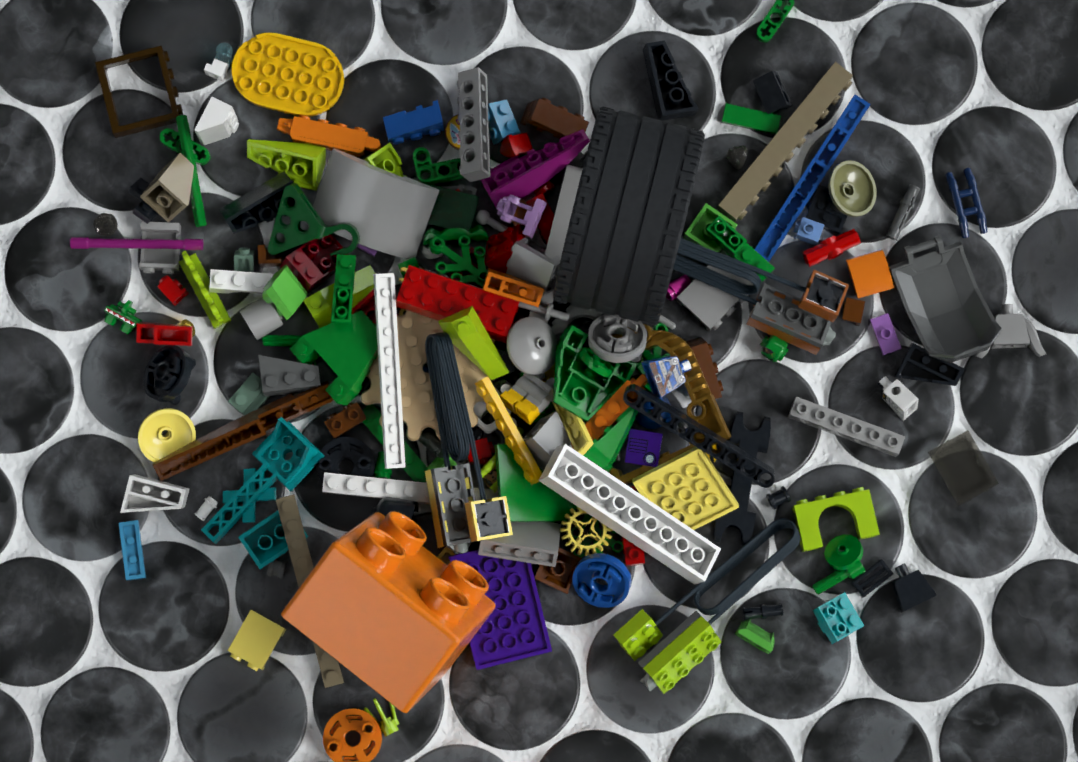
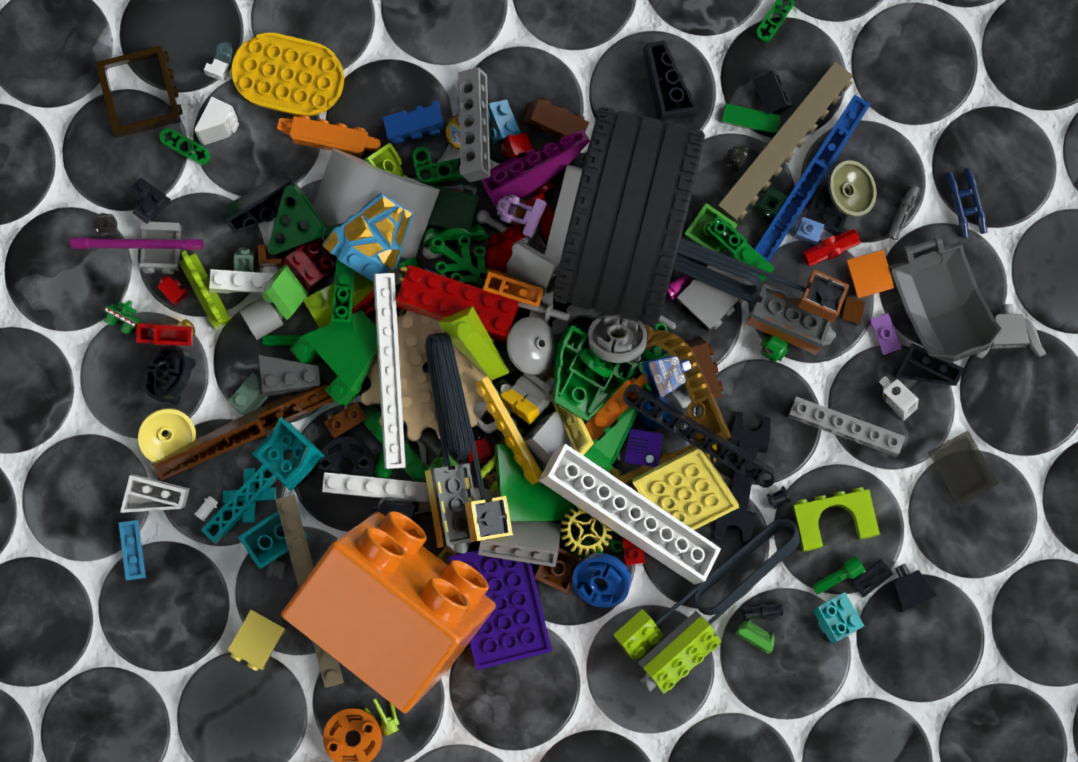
dark tan slope [140,153,194,222] -> none
green axle [176,115,207,227] -> none
lime wedge [247,139,326,191] -> none
green plate [824,534,864,570] -> none
none -> wedge [322,193,413,282]
none -> clear green brick [758,187,787,218]

